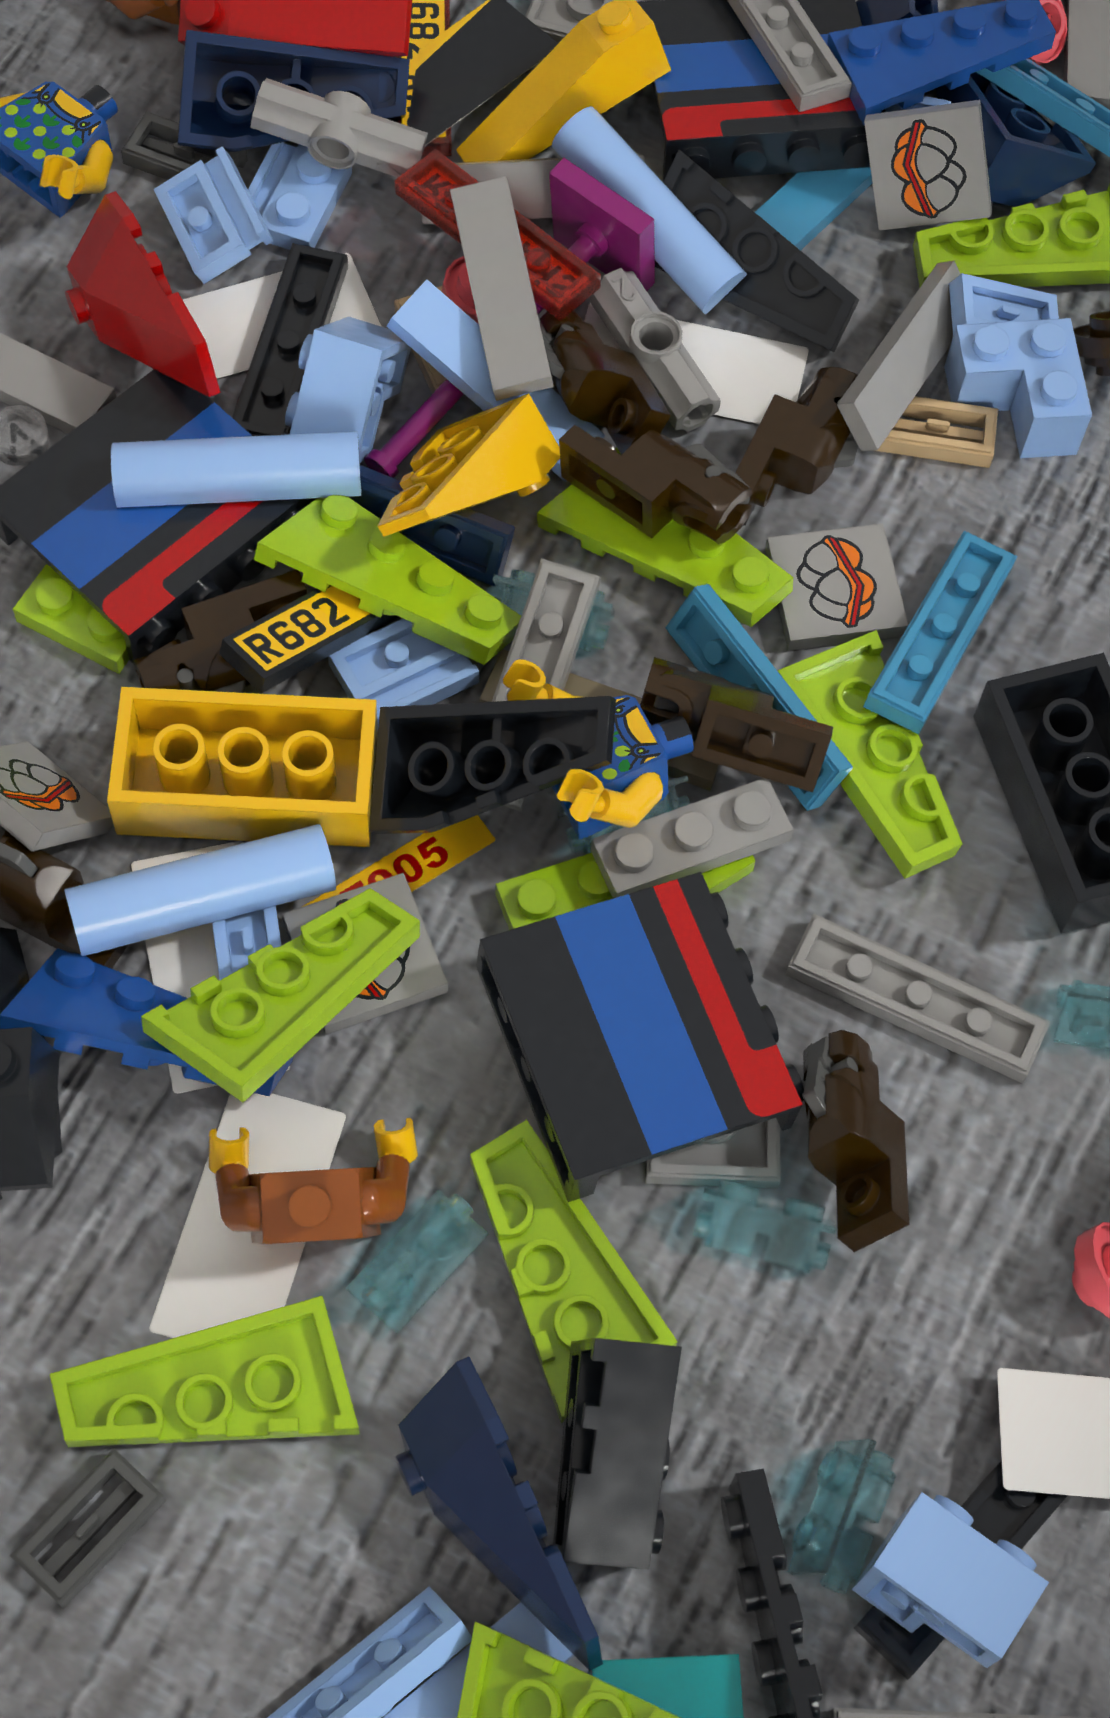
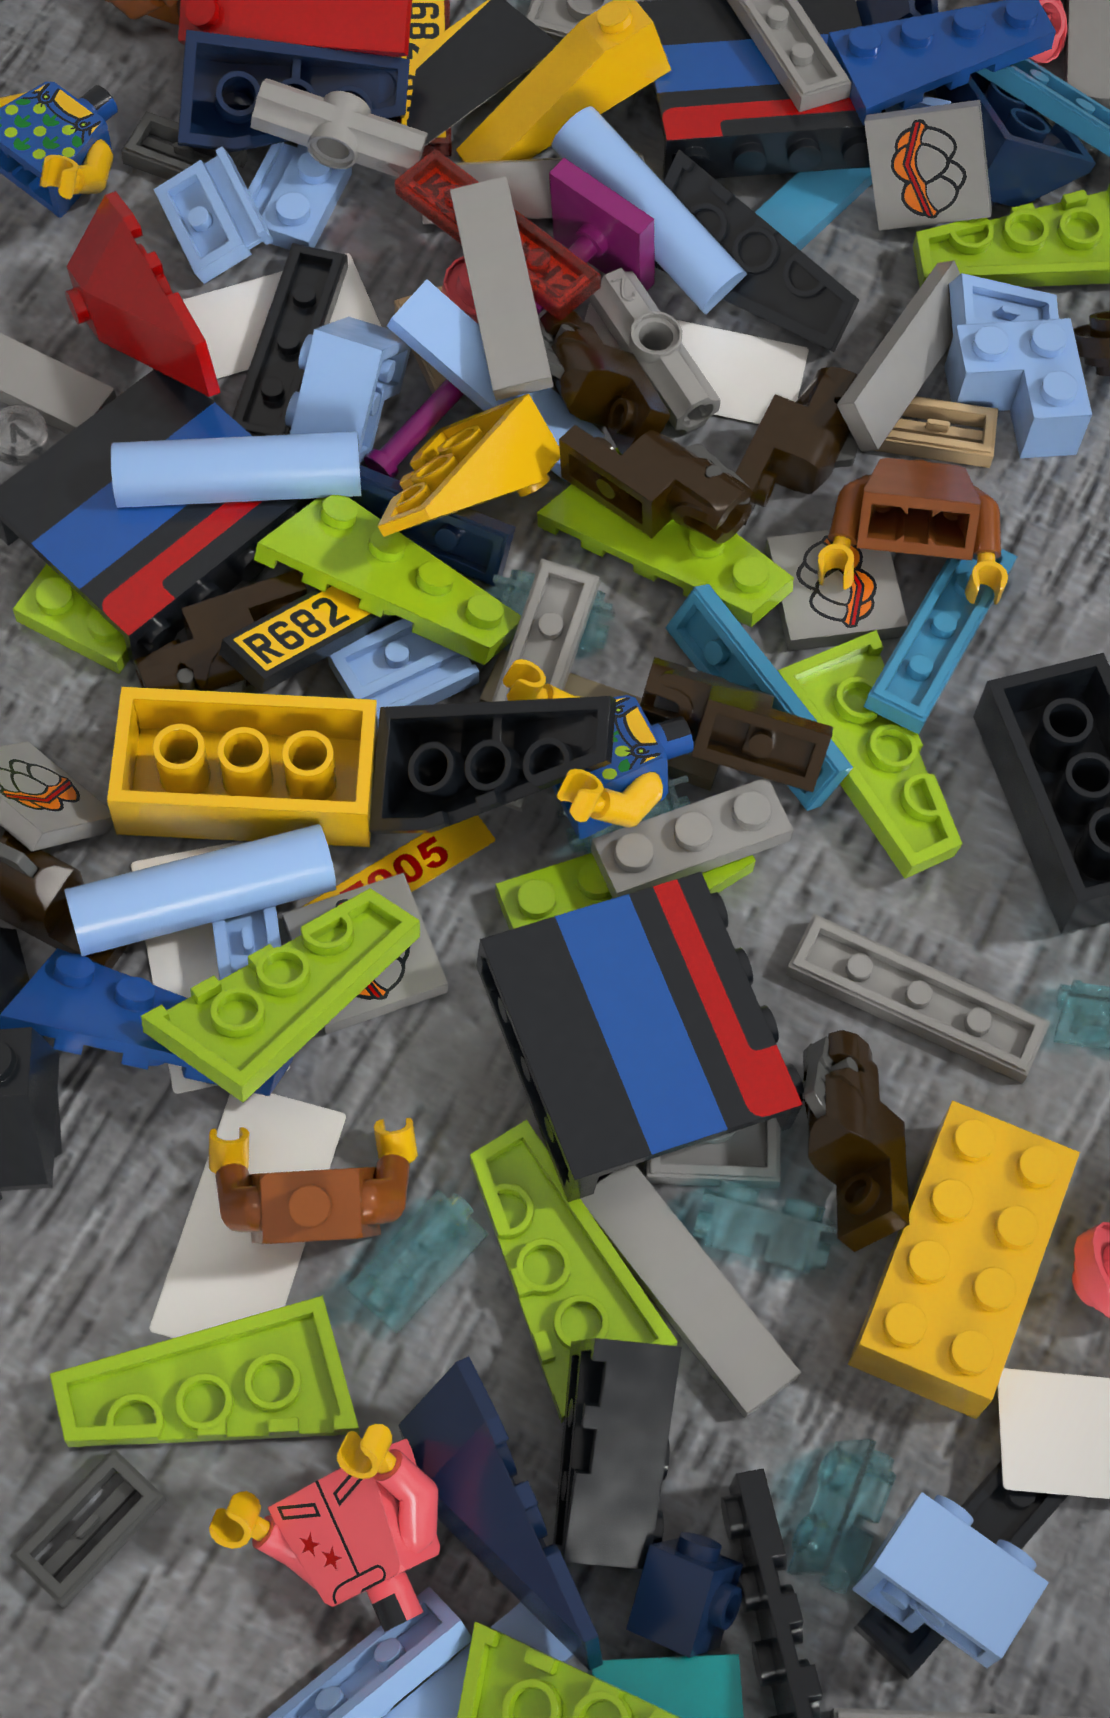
none -> coral torso [209,1424,441,1632]
none -> light grey tile [580,1165,801,1418]
none -> dark blue brick [626,1532,743,1658]
none -> dark orange torso [818,458,1008,605]
none -> yellow brick [848,1100,1080,1419]

